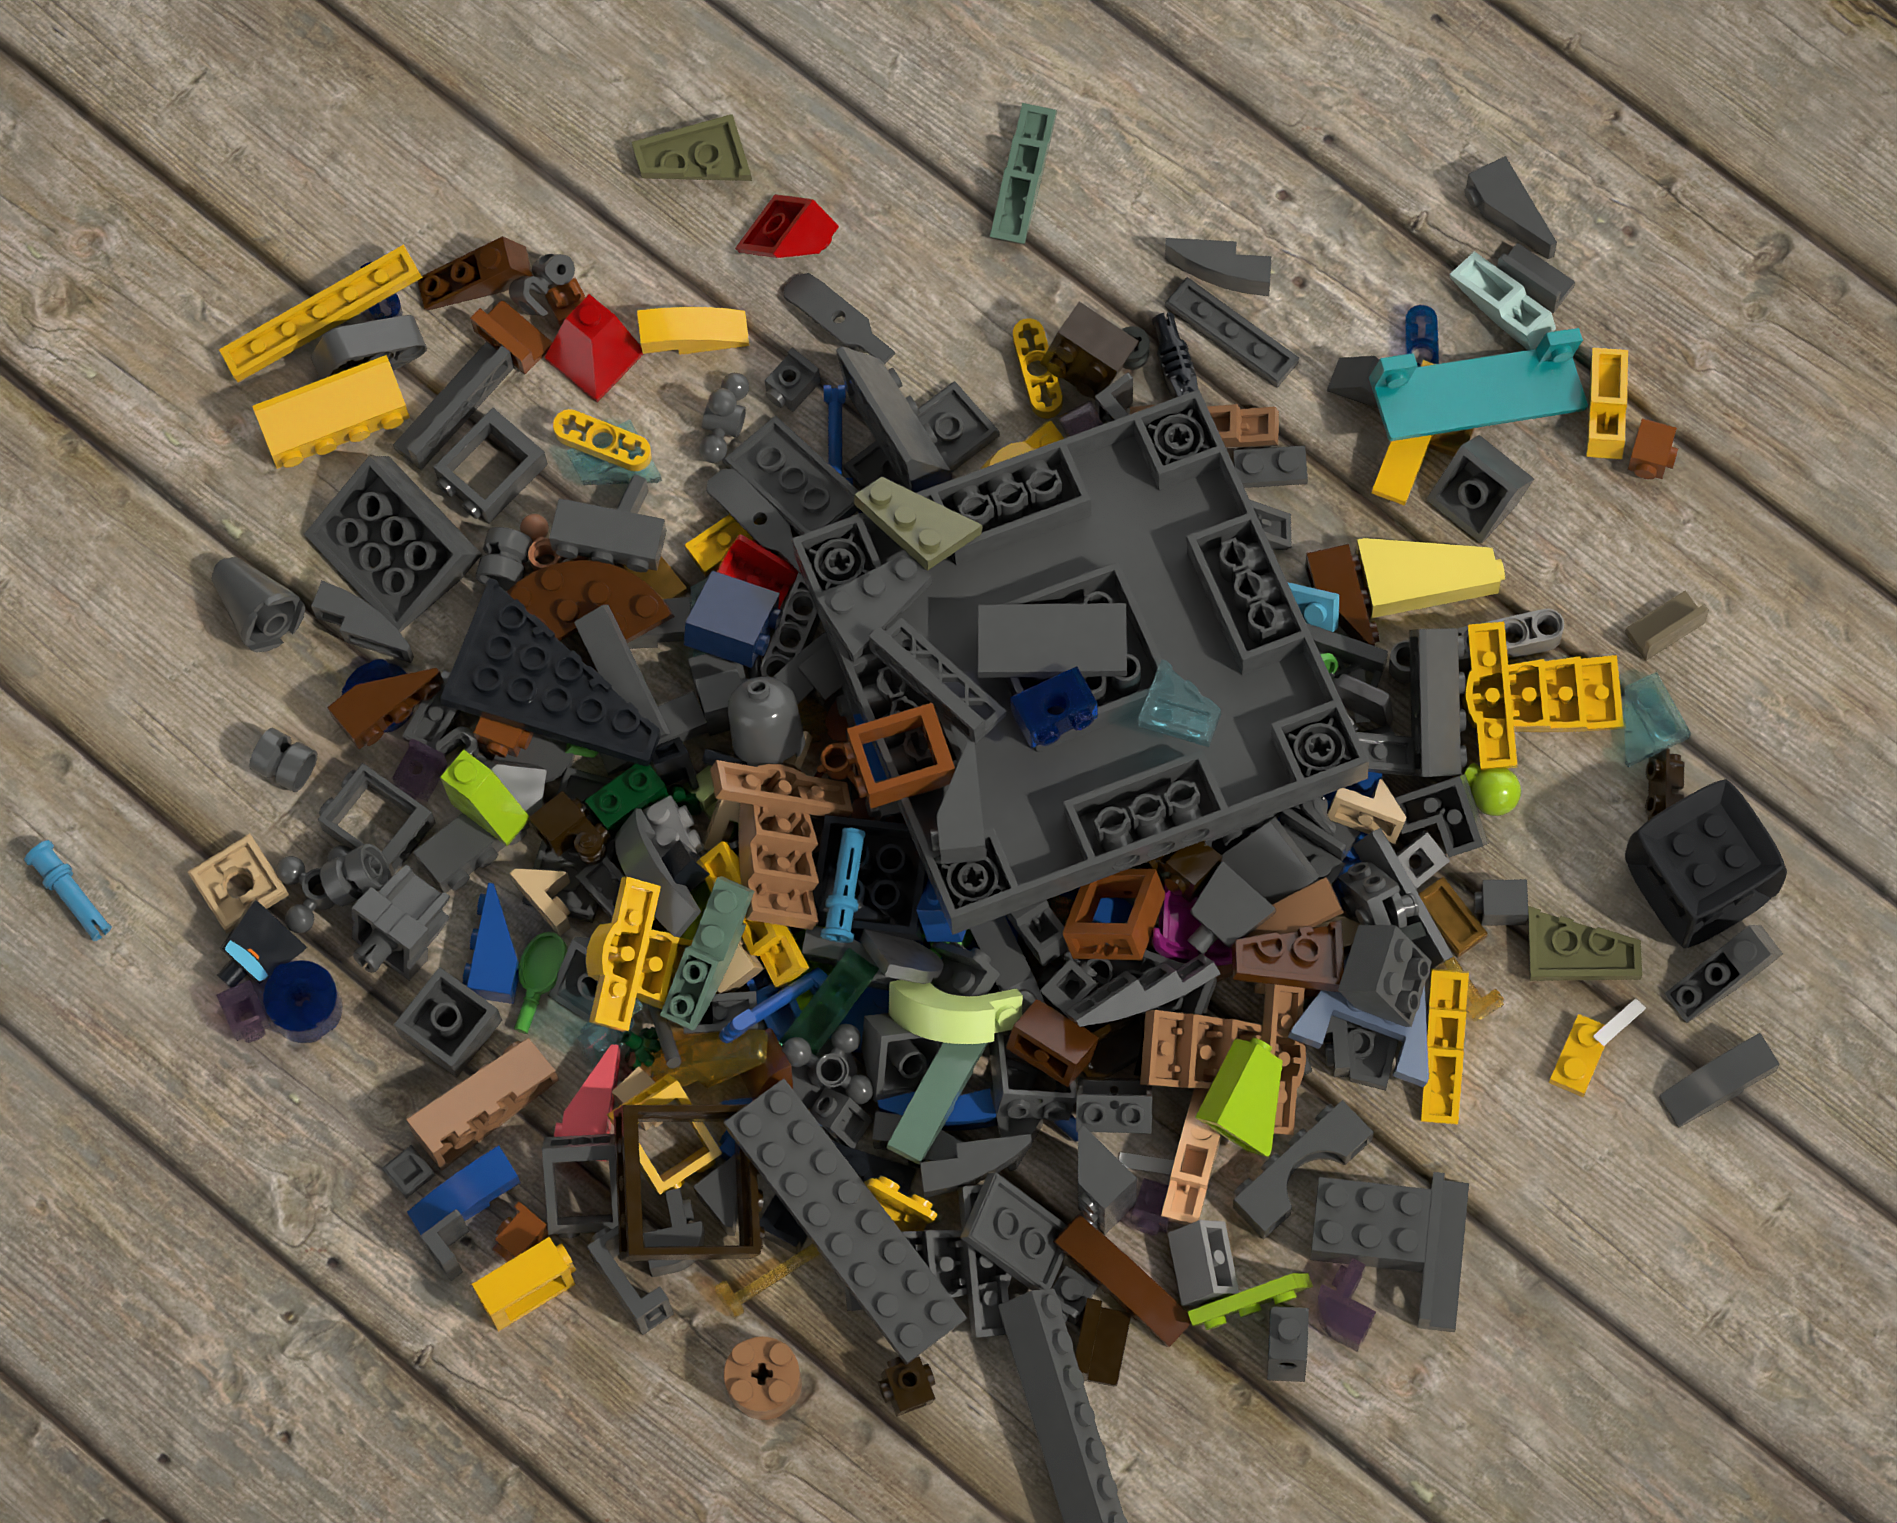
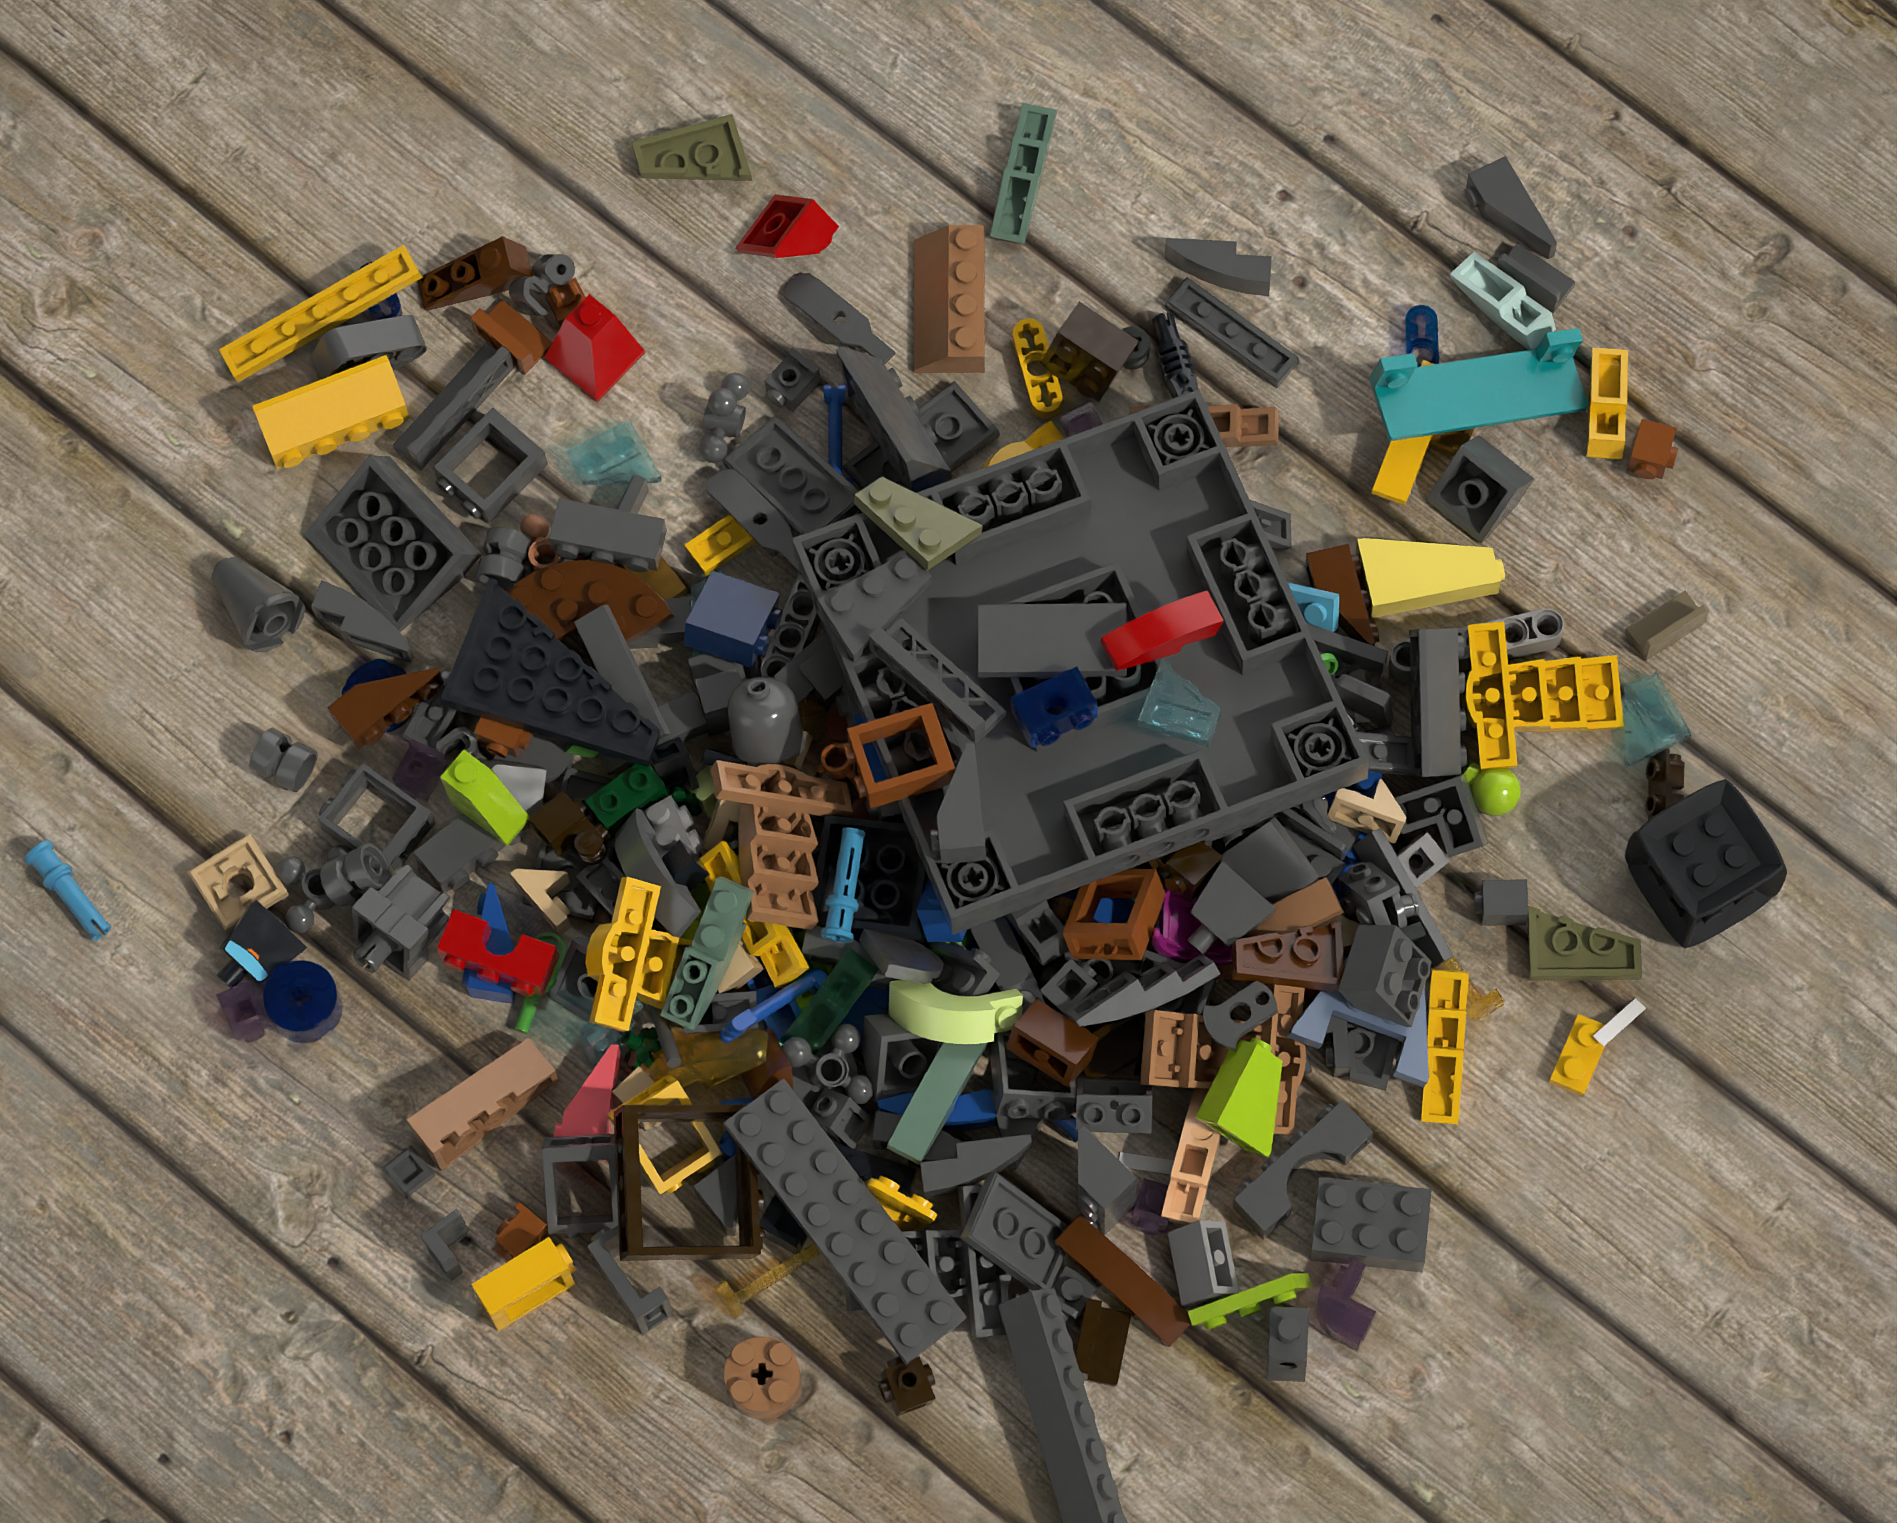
dark grey brick [394,967,502,1078] -> none
blue slope [407,1145,521,1235] -> none
yellow beam [553,409,652,471] -> none
yellow slope [637,307,749,355] -> none
dark grey brick [643,1188,705,1277] -> none
red bracket [716,534,798,608] -> none
dark grey panel [1095,372,1133,426] -> none
dark grey plate [1233,446,1308,488] -> none
dark grey slope [1327,356,1379,409] -> none
dark grey fence [1417,1172,1469,1332] -> none
pearl gold tile [1419,877,1488,957] -> none
dark grey slope [1659,1033,1780,1128] -> none
dark grey slope [1664,925,1783,1023] -> none
none -> red arch [437,909,560,997]
none -> medium nougat slope [914,225,985,373]
none -> red slope [1100,590,1224,671]
none -> dark grey piece [1203,981,1278,1051]

